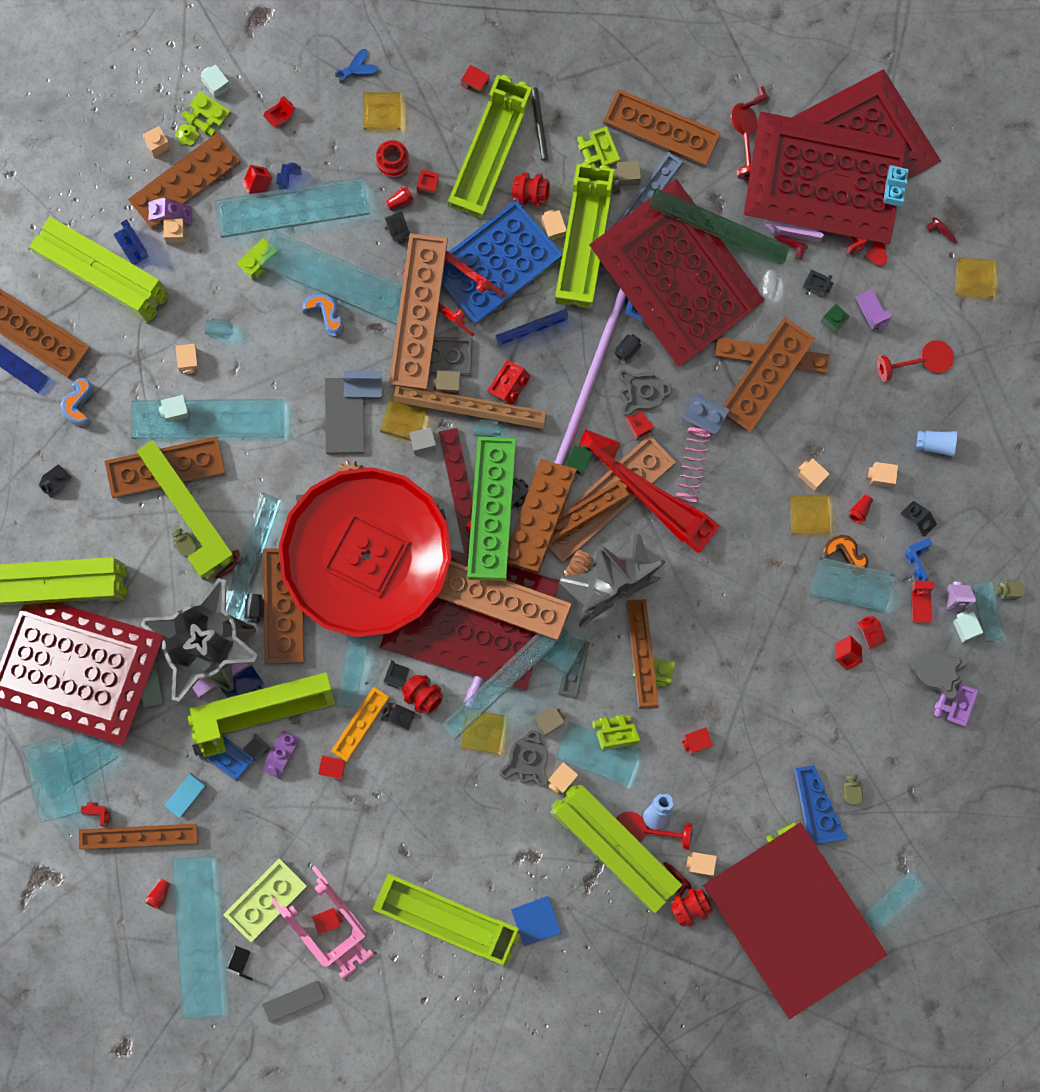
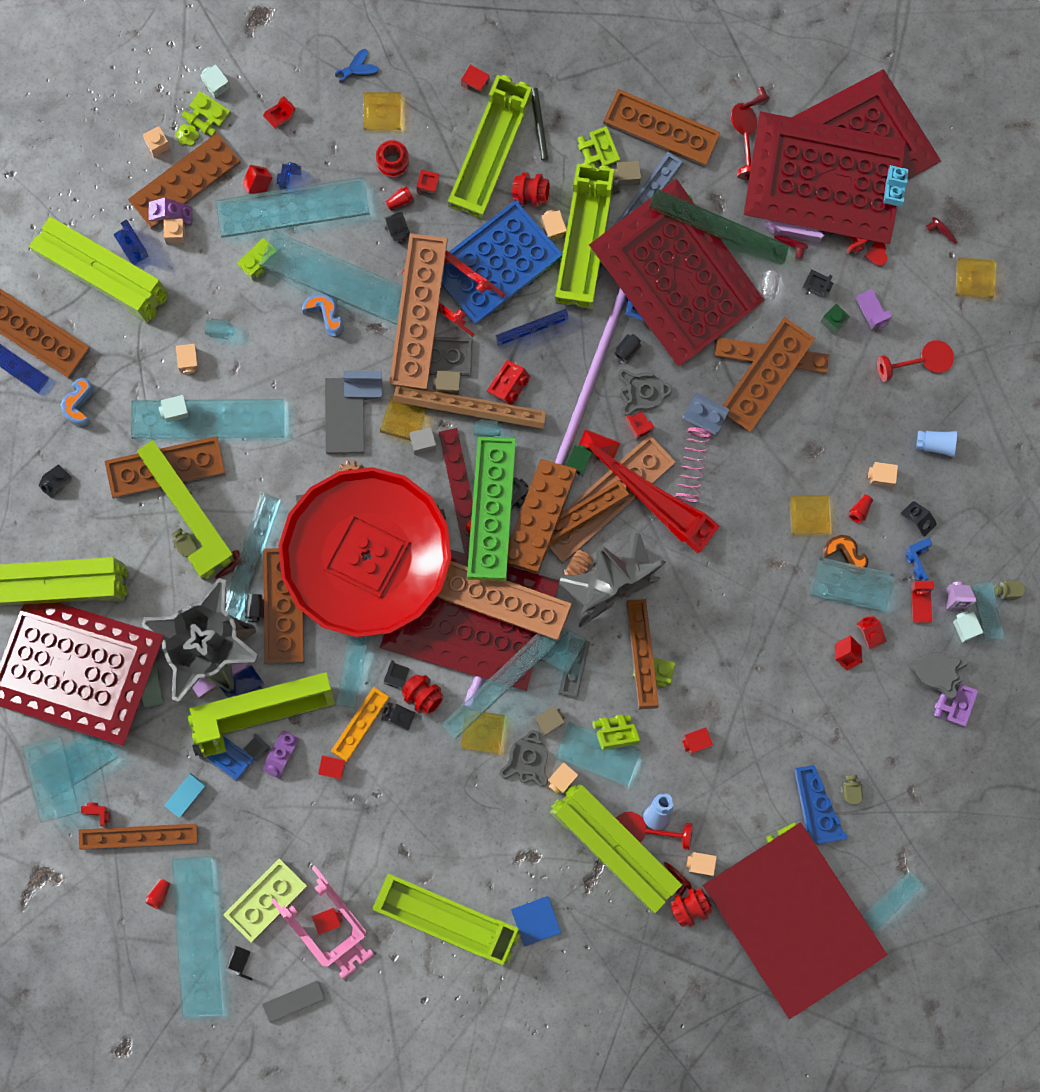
light nougat brick [798,459,829,491] -> none

